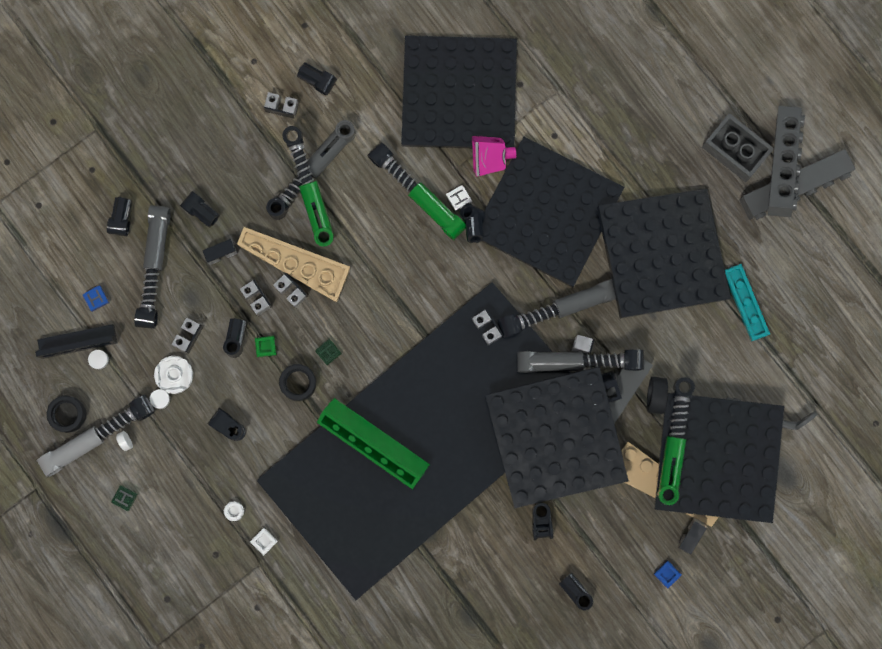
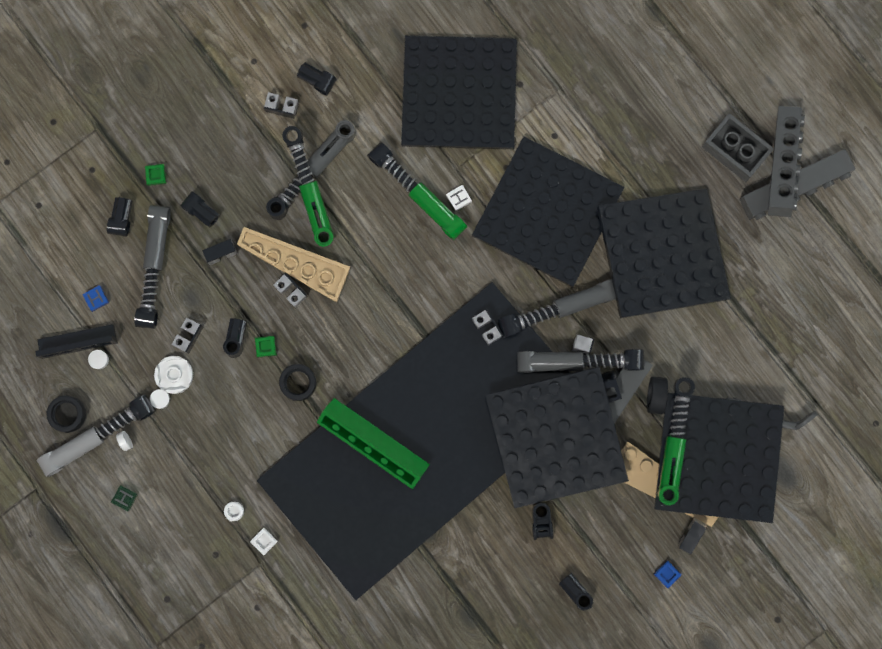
black piece [207,408,246,441] -> none
flat silver piece [240,280,272,316] -> none
clear green tile [315,339,342,366] -> none
black piece [460,203,485,243] -> none
dark pink torso [472,136,516,176] -> none
teal tile [725,264,770,342] -> none
none -> green tile [145,164,166,186]

